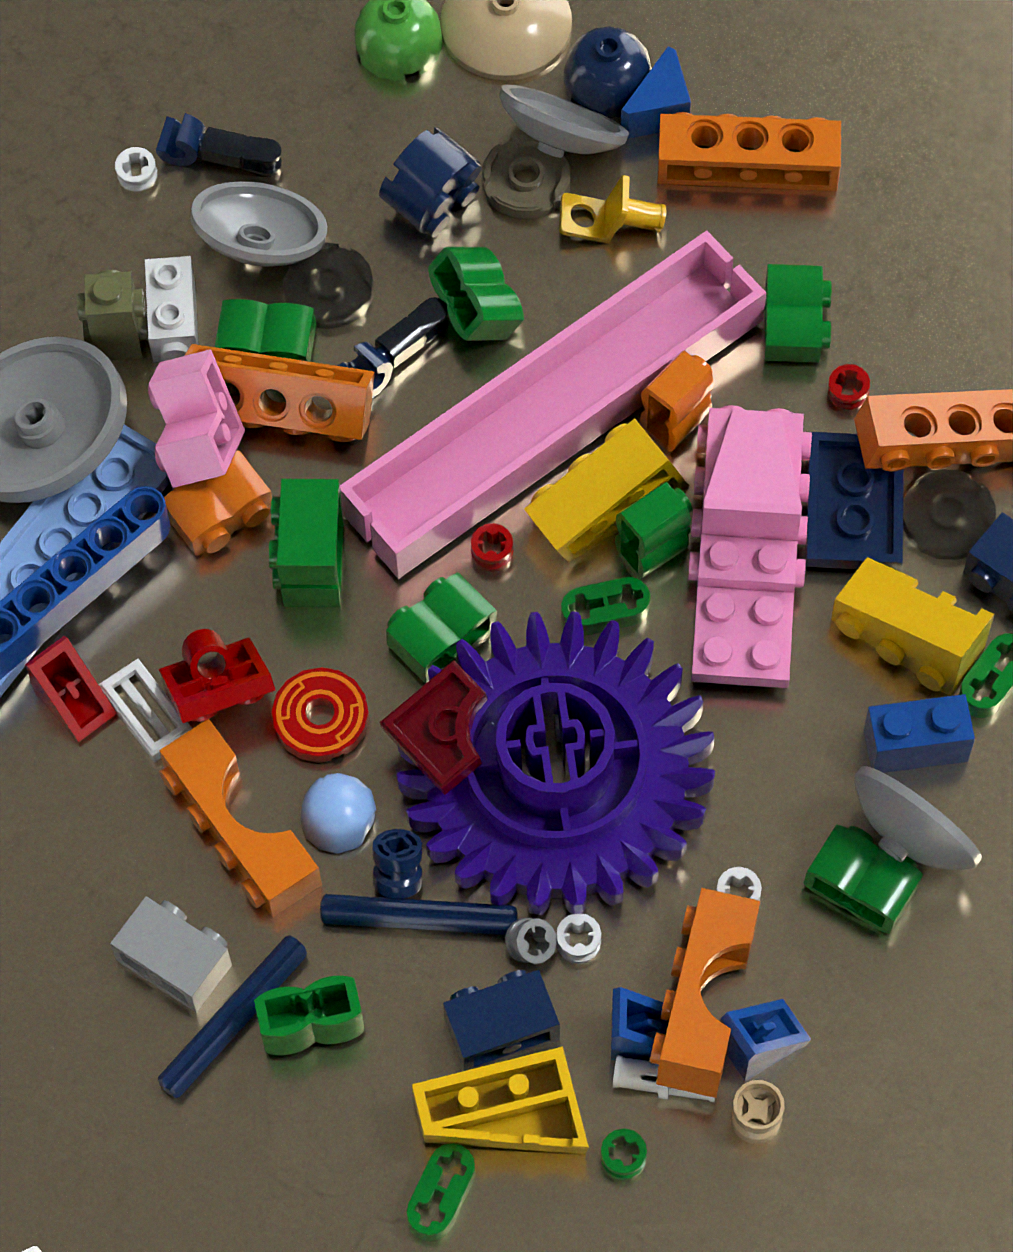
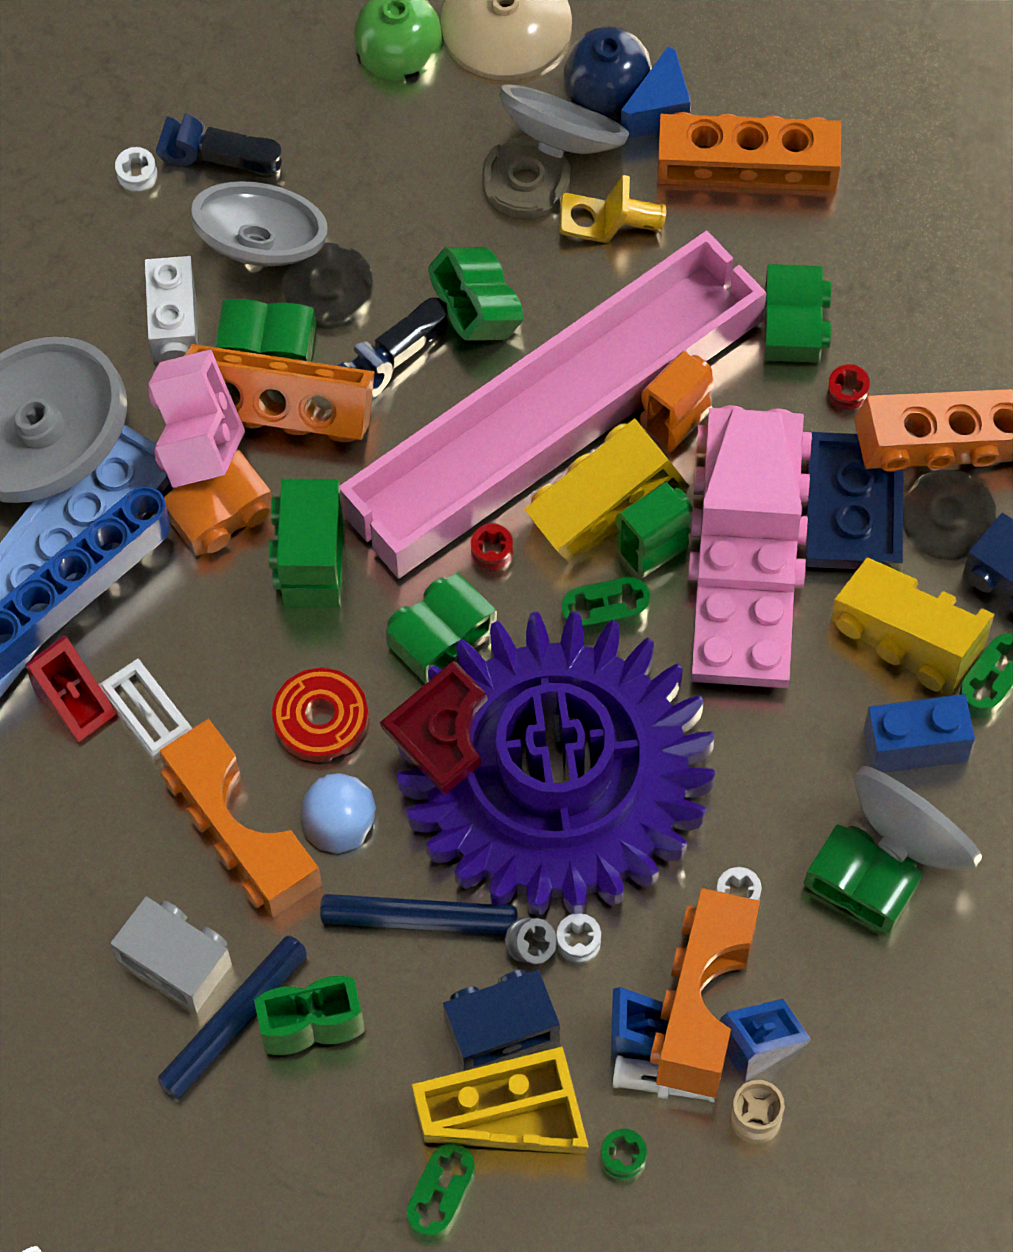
olive brick [77,270,148,360] -> none
red plate [159,629,276,723] -> none
dark blue wheel [372,829,422,899] -> none
dark blue brick [379,127,482,237] -> none

